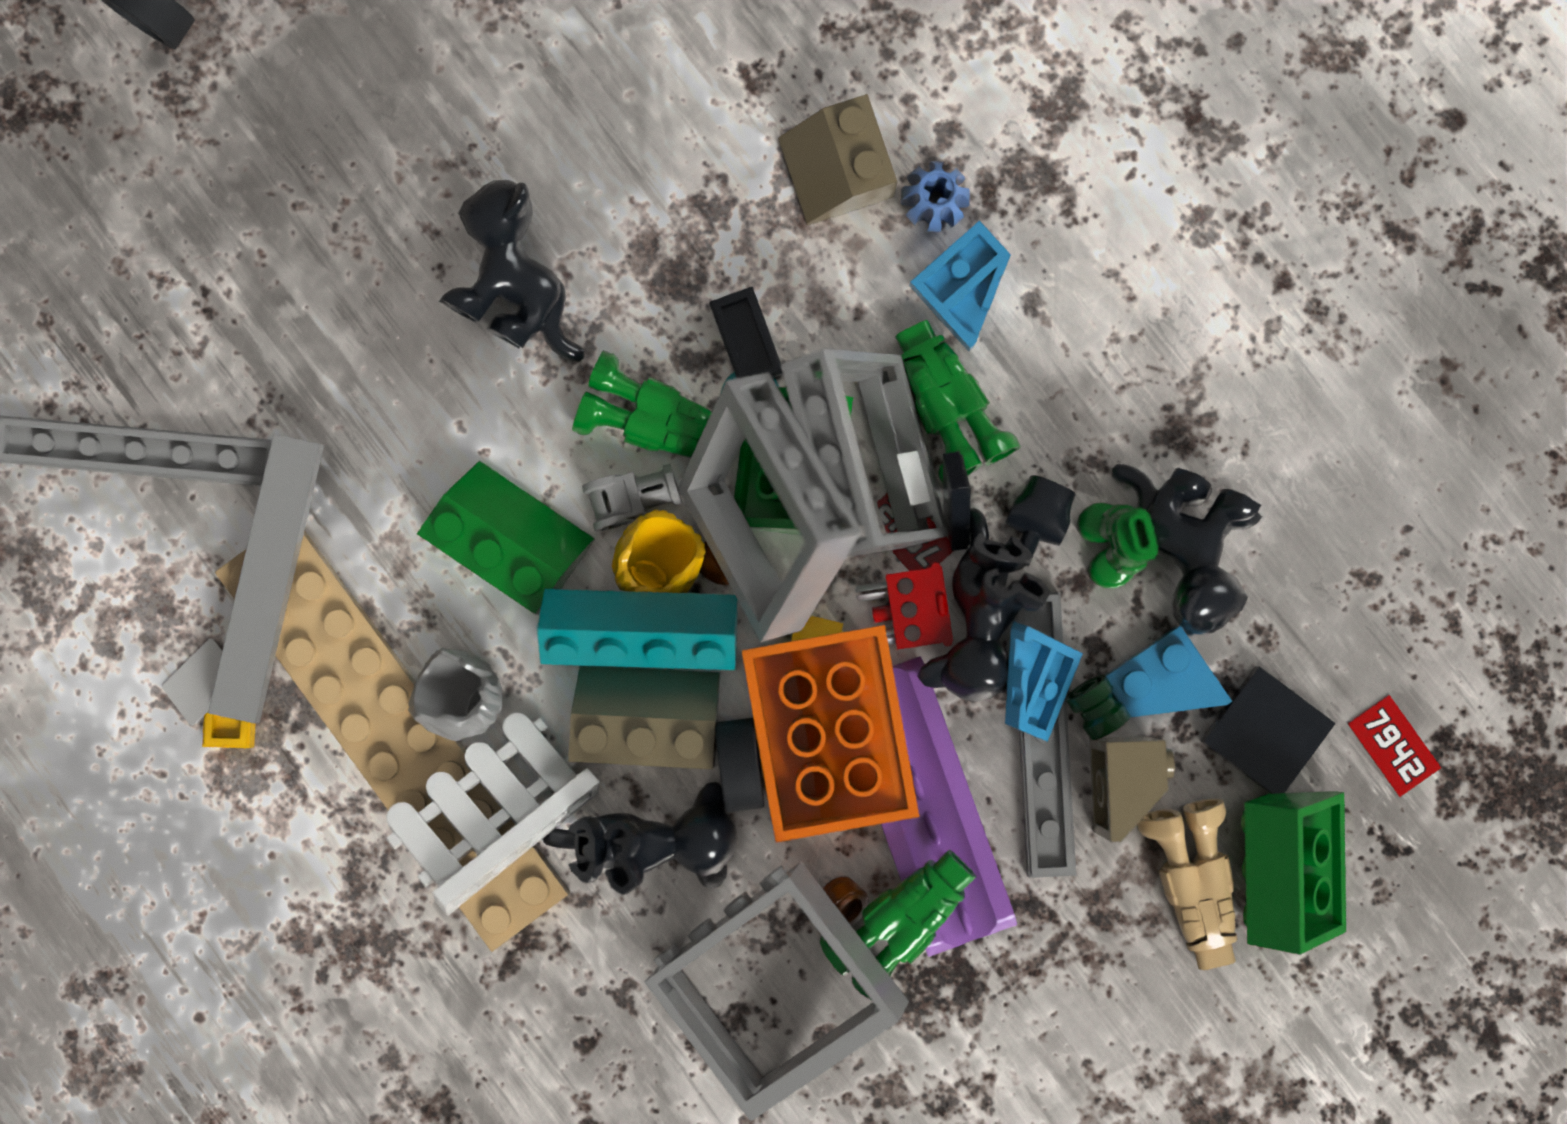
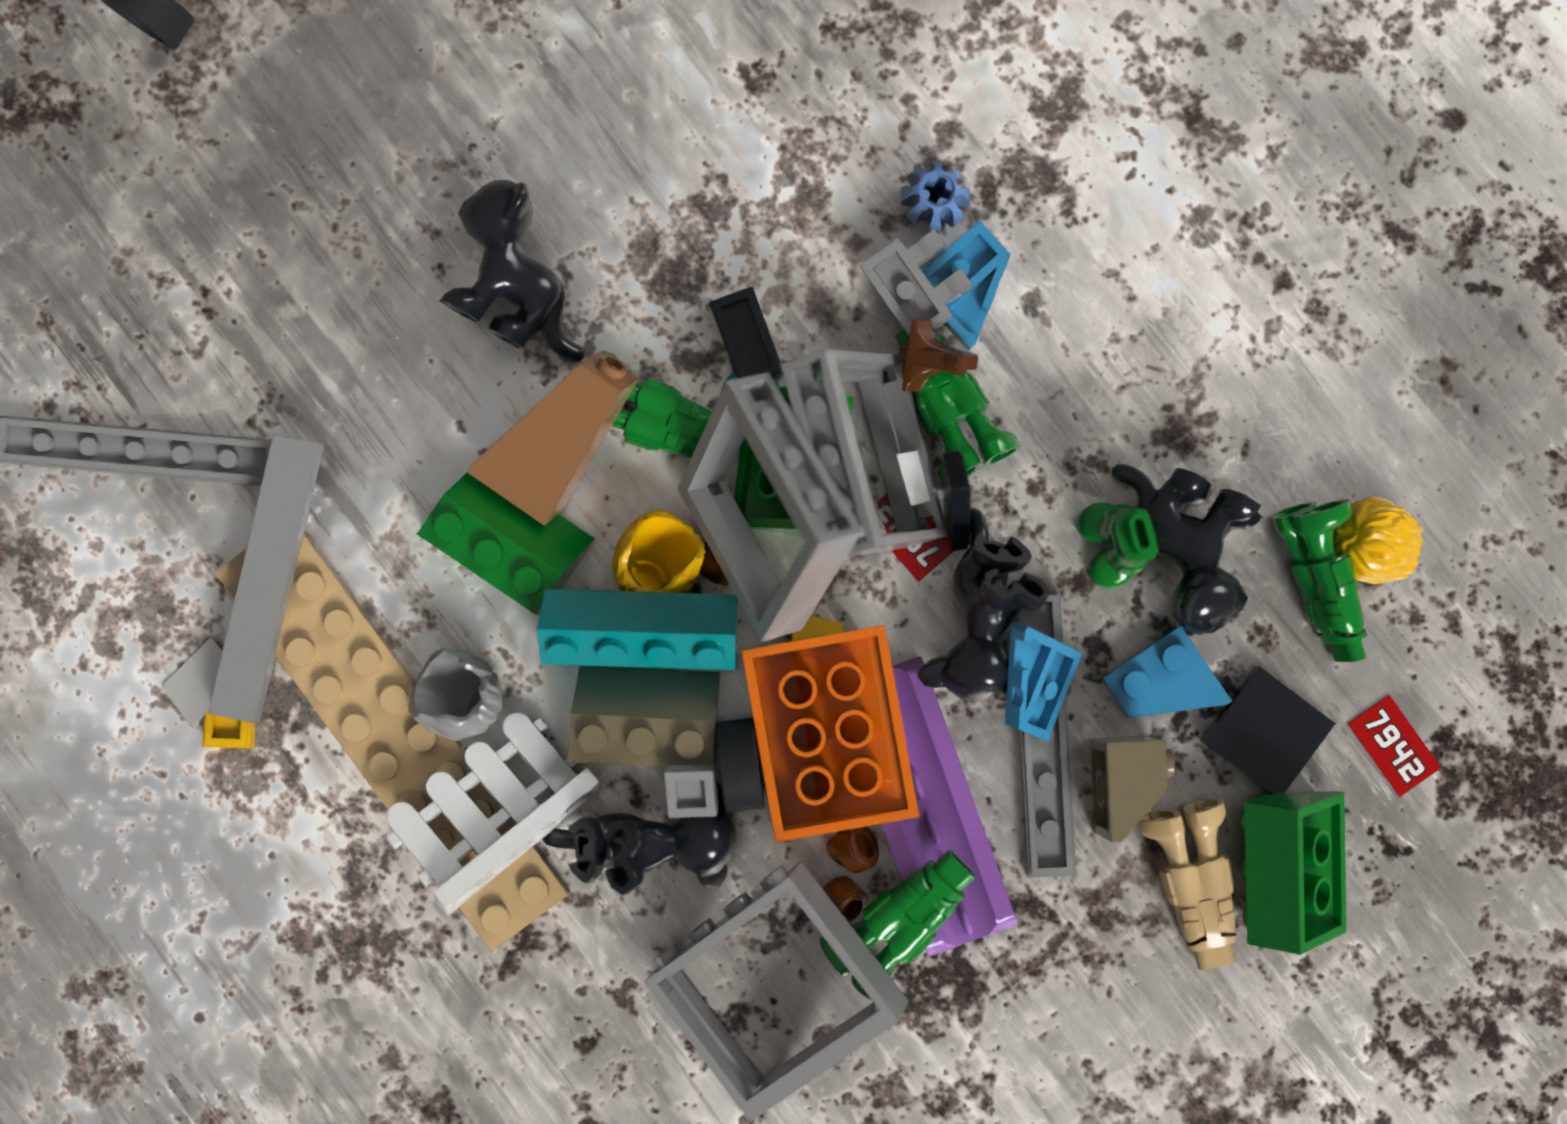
light grey connector [582,463,682,532] -> none
dark tan slope [778,94,898,226] -> none
red piece [855,562,954,650] -> none
black piece [1005,475,1076,567] -> none
dark green wheel [1065,675,1131,740] -> none
none -> medium nougat slope [467,351,639,526]
none -> light grey tile [664,764,718,818]
none -> reddish brown tile [826,827,879,873]
none -> light grey plate [860,229,972,337]
none -> reddish brown piece [898,319,978,392]
none -> green piece [1272,499,1367,662]
none -> yellow hair [1333,496,1423,584]

